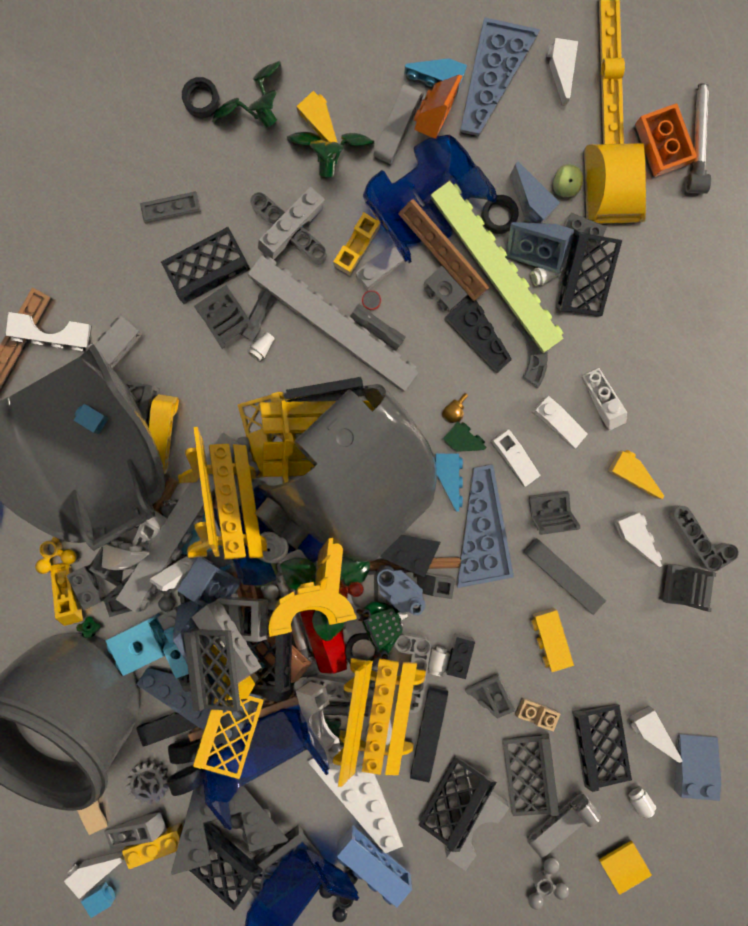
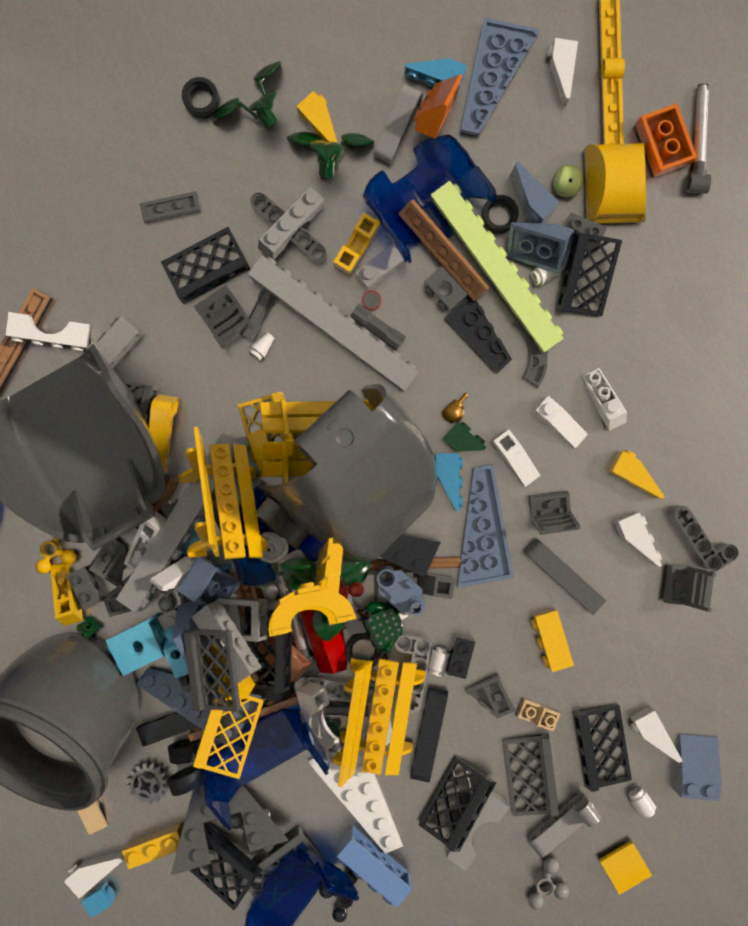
dark azure brick [73,404,109,434] -> none
white slope [102,540,149,570] -> none
light grey slope [104,812,167,849] -> none
black fence [284,377,364,402] -> none

